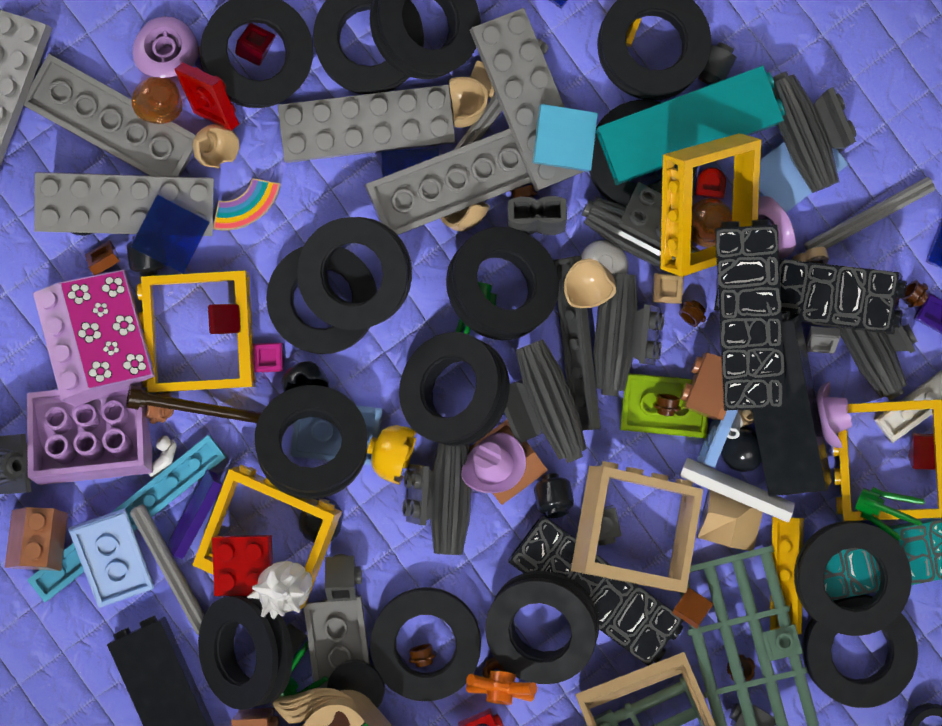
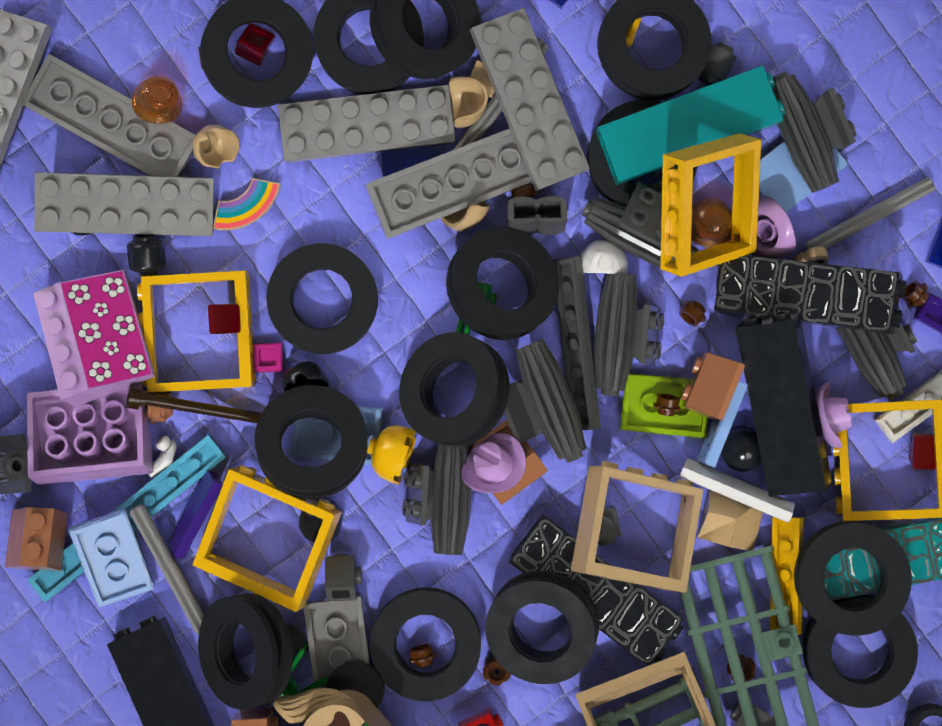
dark orange tile [85,240,120,275] -> none
clear blue plate [130,195,210,274] -> none
lavender hat [133,16,199,78] -> none
red plate [175,62,239,131] -> none
red plate [212,535,273,596] -> none
white hair [247,561,312,619] -> none
black tyre [297,217,412,330] -> none
orange bar [466,671,537,705] -> none
medium azure tile [532,104,598,172] -> none
black head [534,473,574,518] -> none
tan helmet [564,258,616,308] -> none
tan tile [652,273,683,304] -> none
dark orange tile [672,588,714,629] -> none
red tile [695,167,726,199] -> none
black brick [715,219,786,411] -> none
arm [727,409,754,439] -> none
light grey tile [805,326,841,354] -> none
green plant [855,487,925,541] -> none

